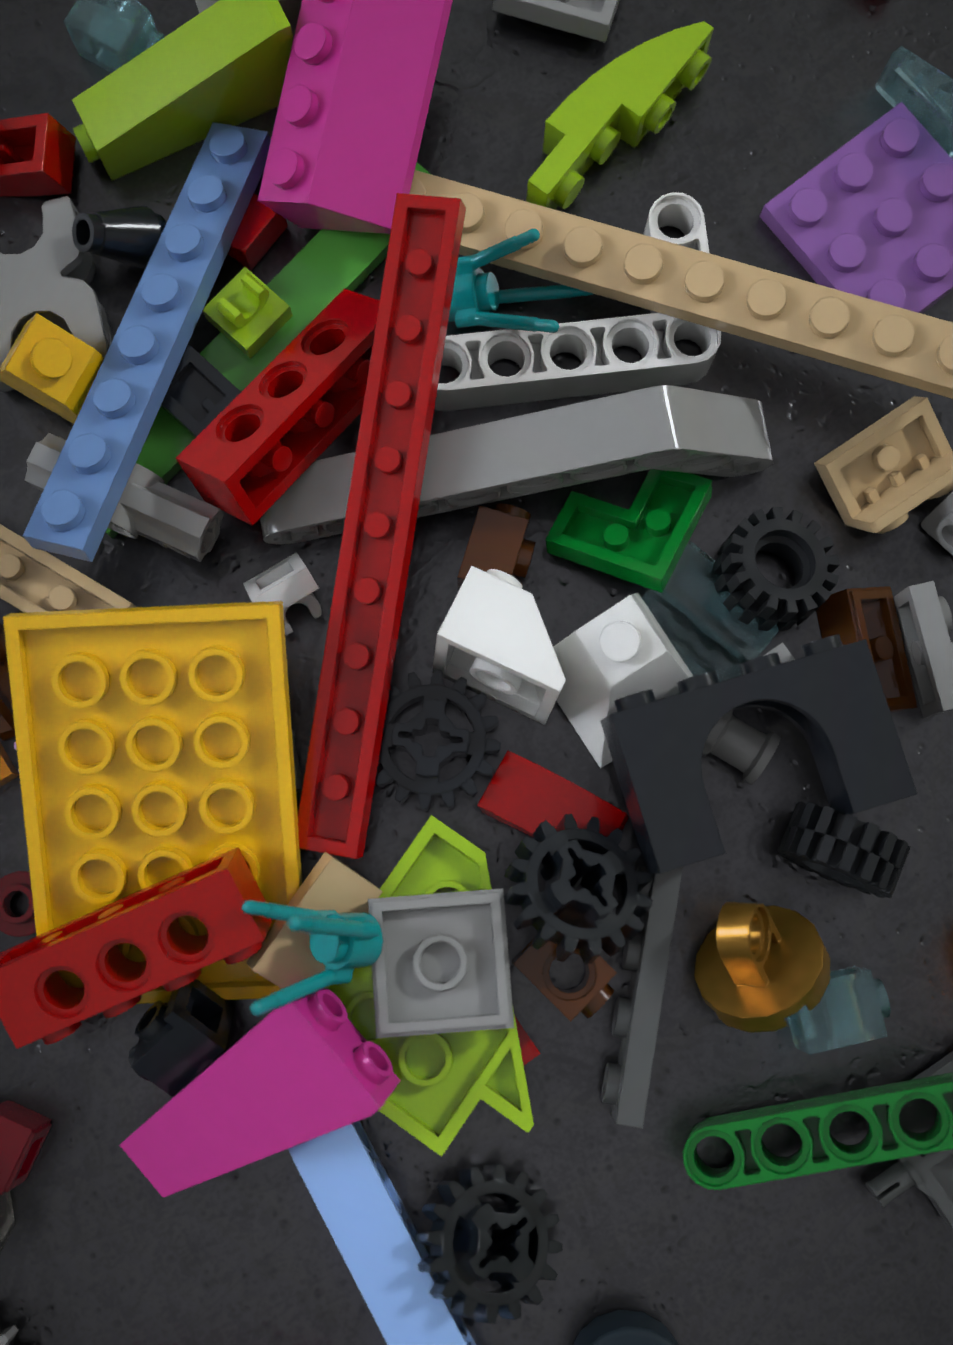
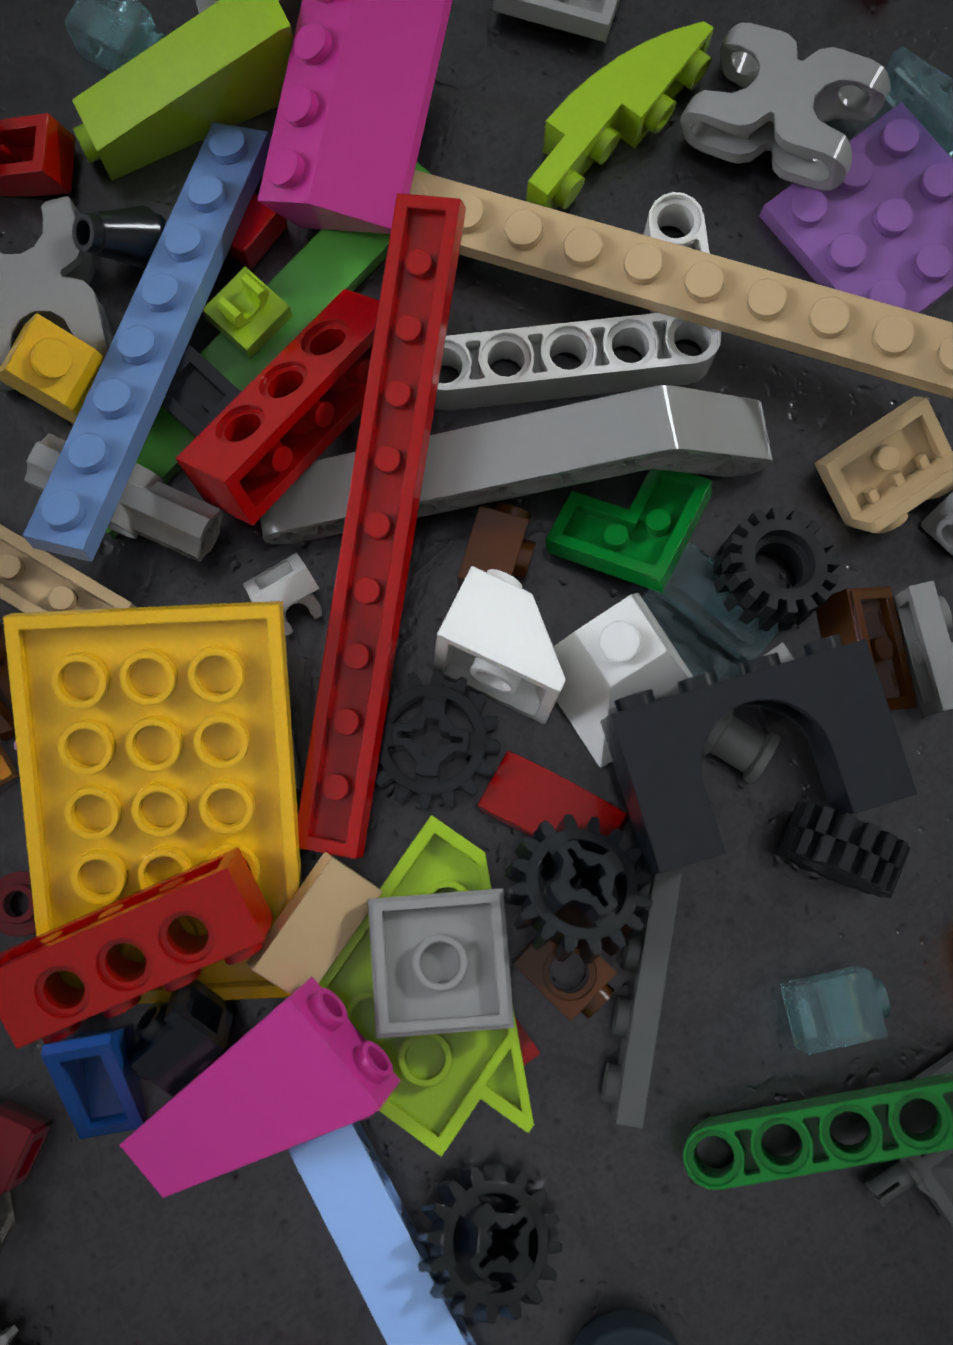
teal plant [242,900,383,1016] -> none
teal plant [448,229,593,333] -> none
pearl gold tile [694,902,830,1033] -> none
none -> blue slope [41,1024,146,1139]
none -> light grey piece [680,23,890,191]

